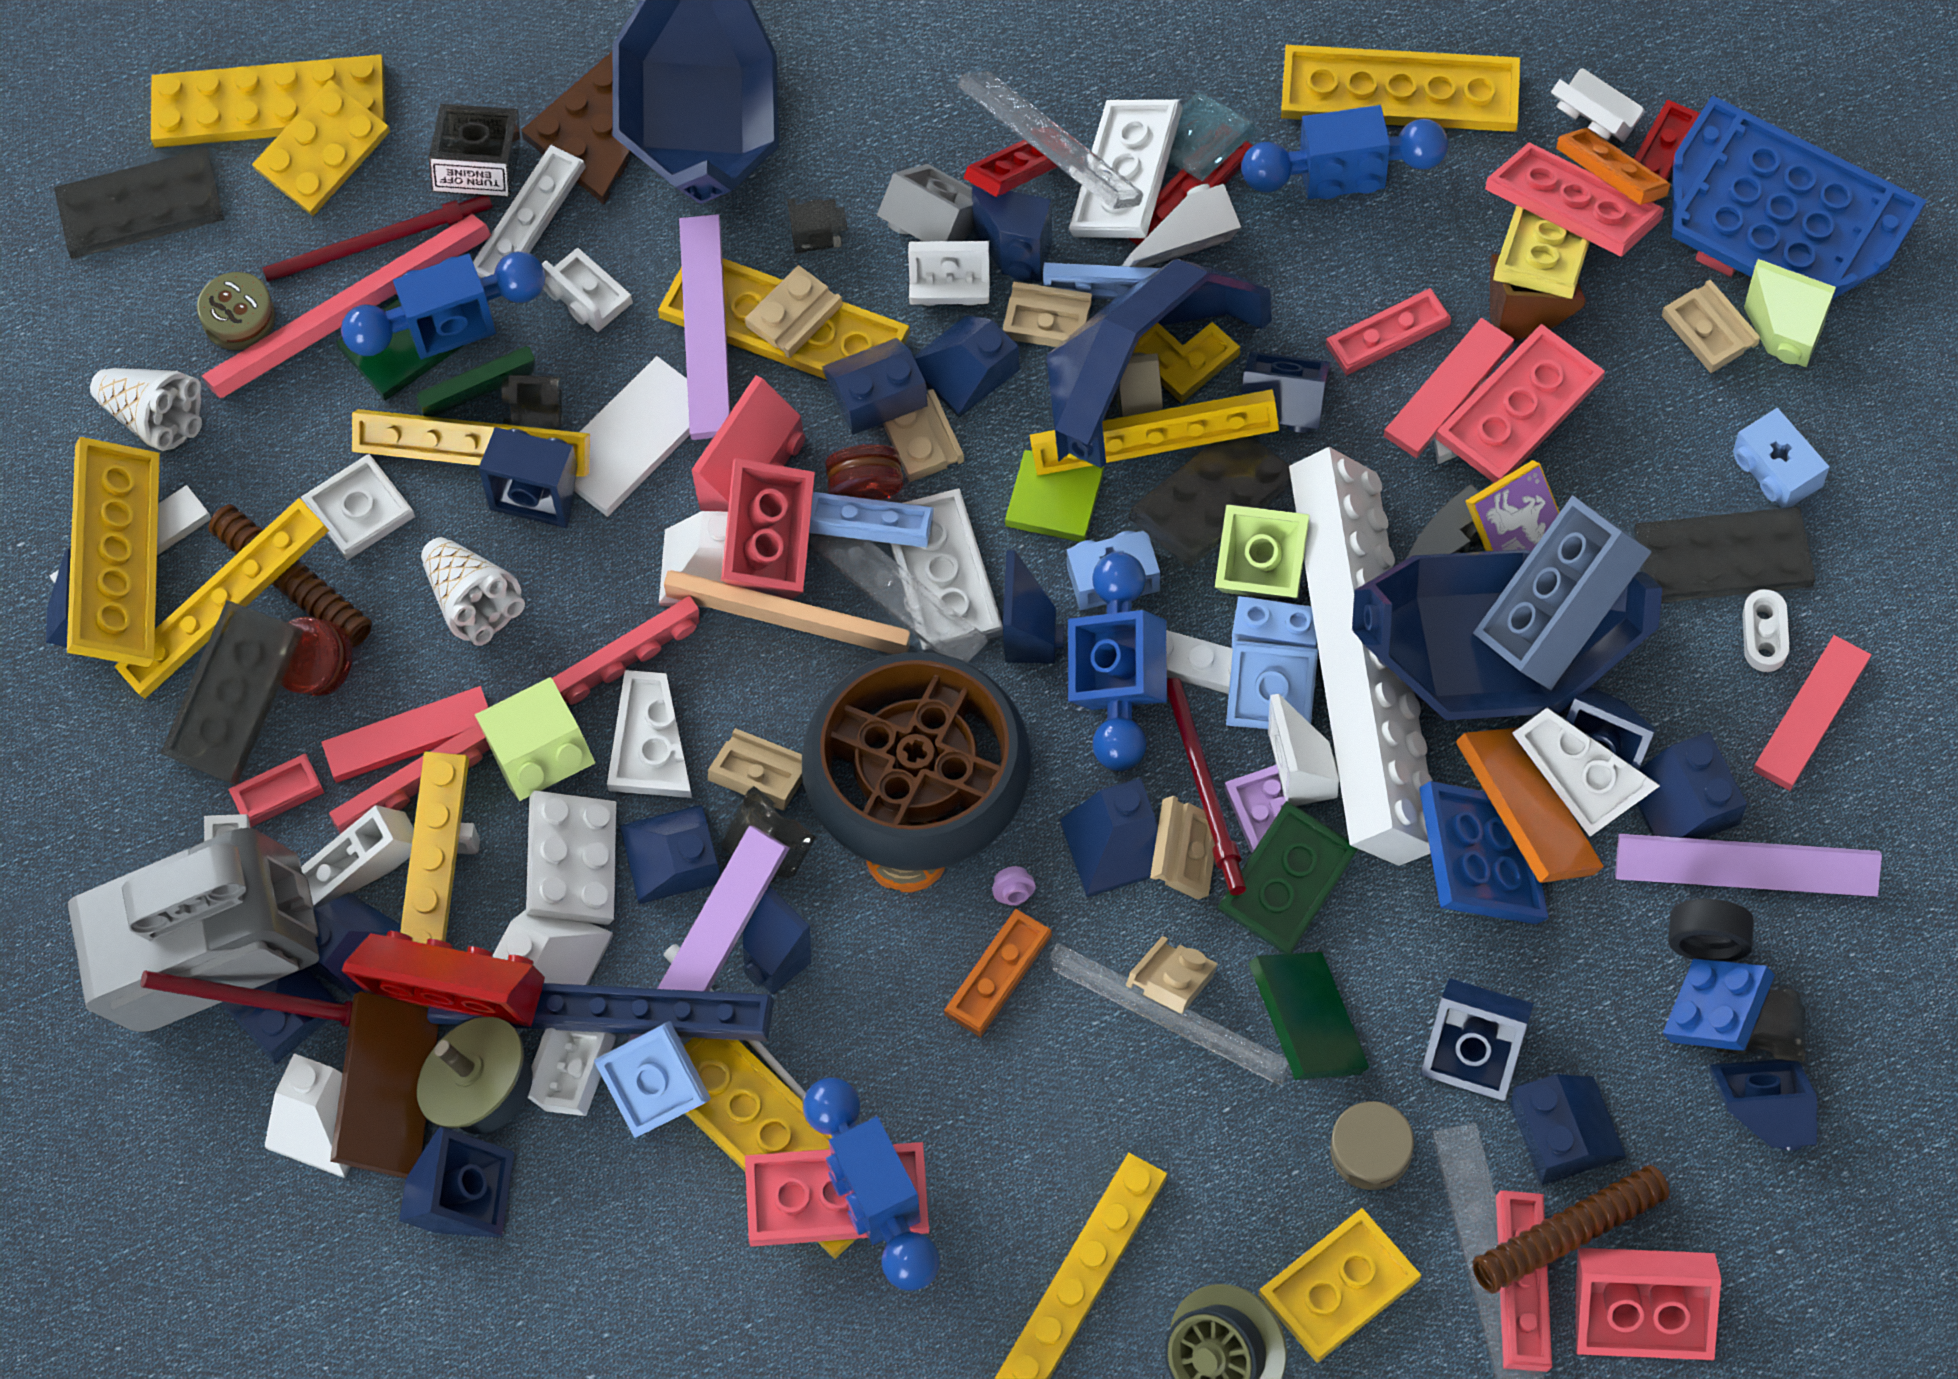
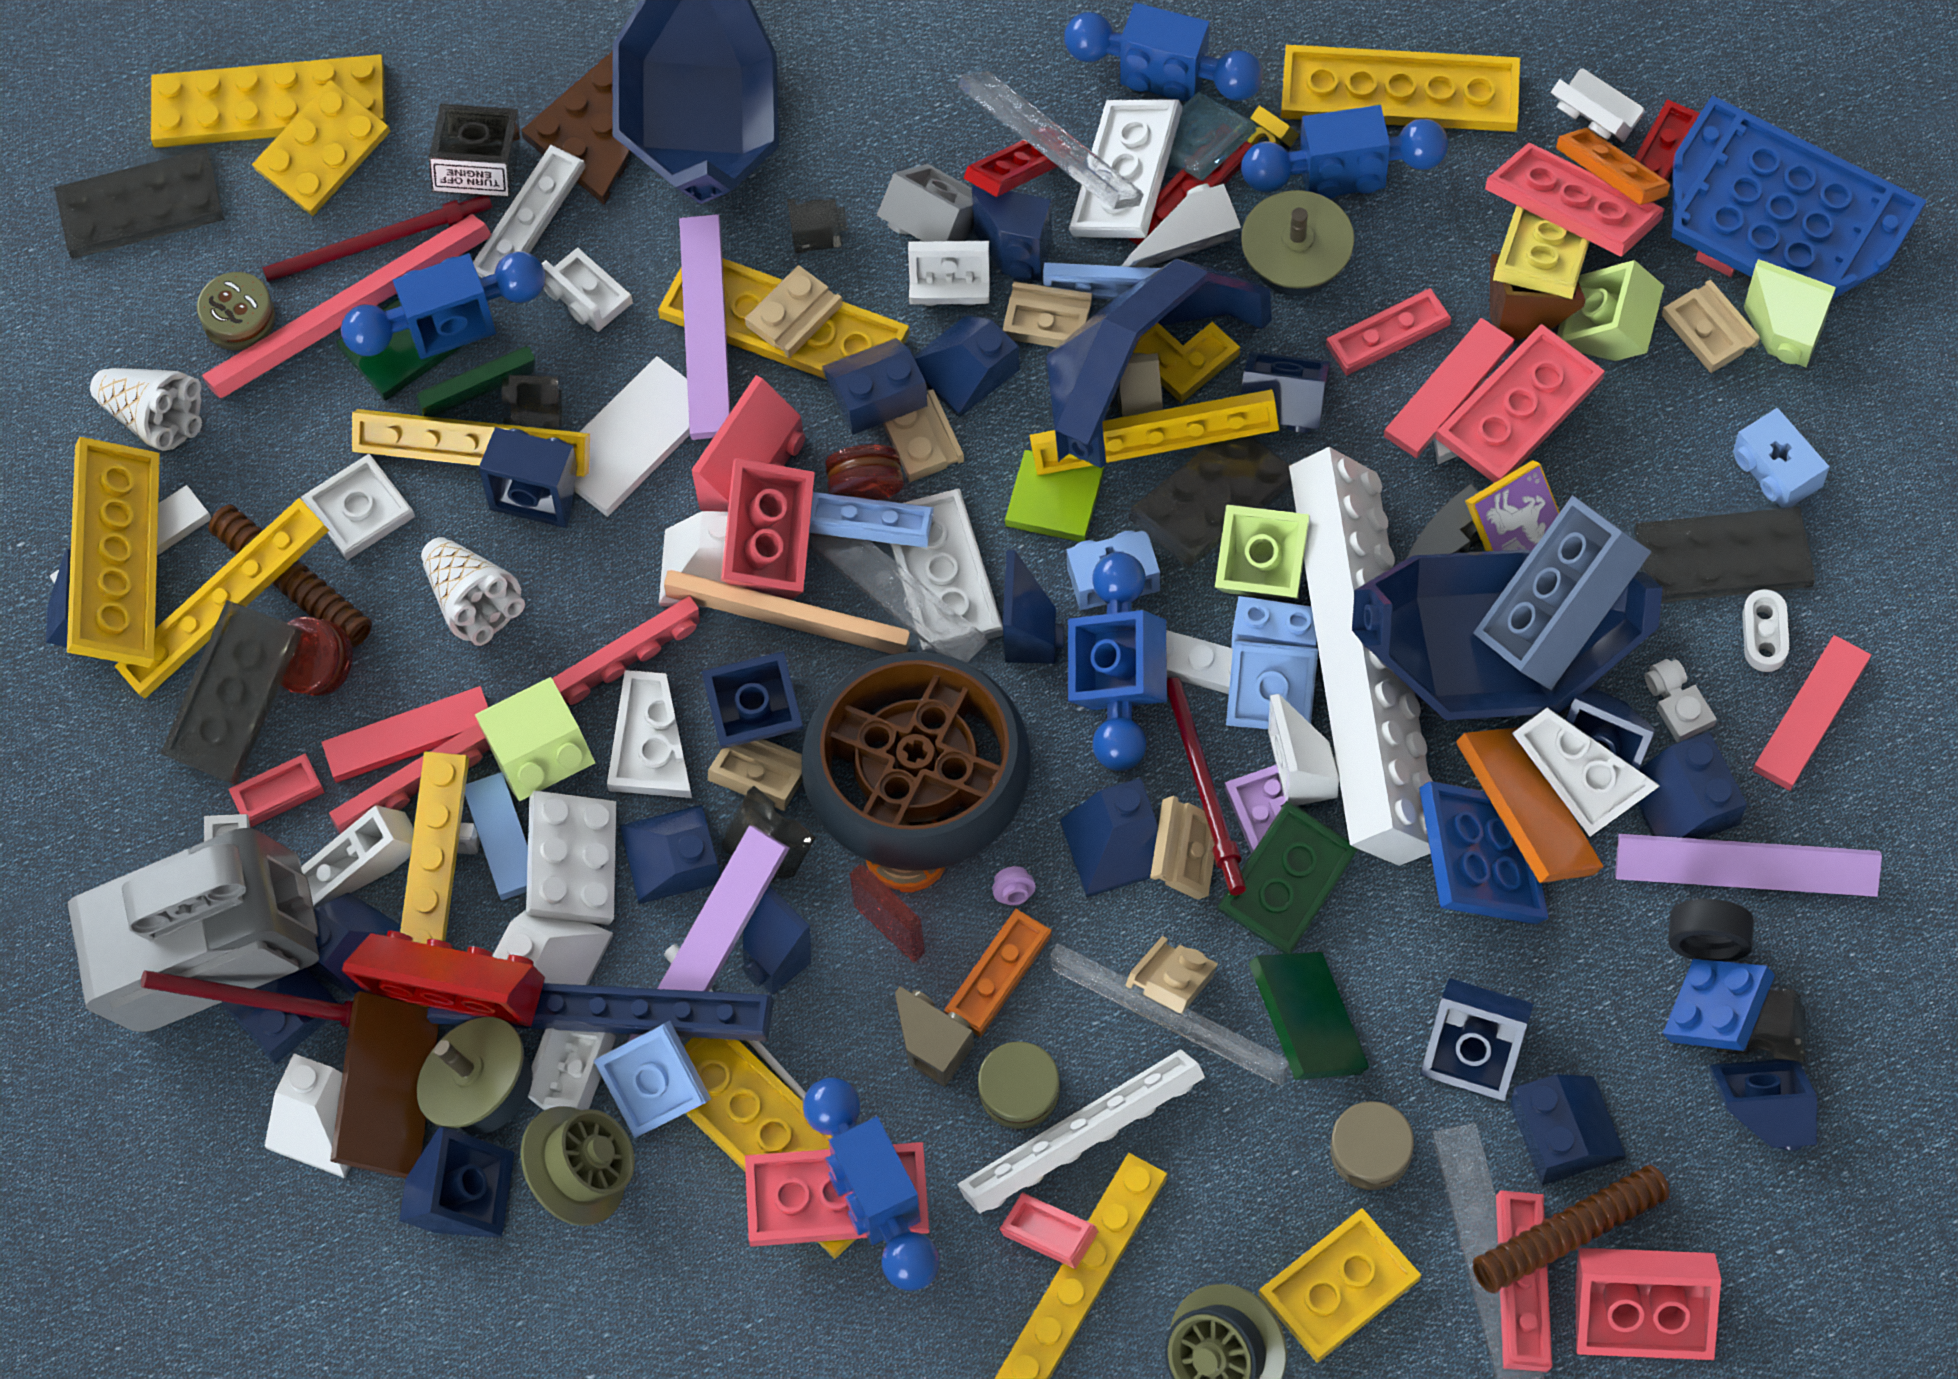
none -> light blue tile [465,772,528,901]
none -> olive piece [521,1106,635,1226]
none -> dark blue slope [702,651,803,749]
none -> clear red tile [849,864,925,963]
none -> dark tan slope [895,986,974,1087]
none -> white plate [957,1049,1205,1214]
none -> olive head [978,1041,1060,1129]
none -> coral tile [999,1192,1099,1269]
none -> blue brick [1064,2,1264,104]
none -> olive piece [1241,190,1354,296]
none -> yellow tile [1247,105,1299,147]
none -> yellowish green slope [1557,260,1664,361]
none -> white plate [1644,659,1717,743]

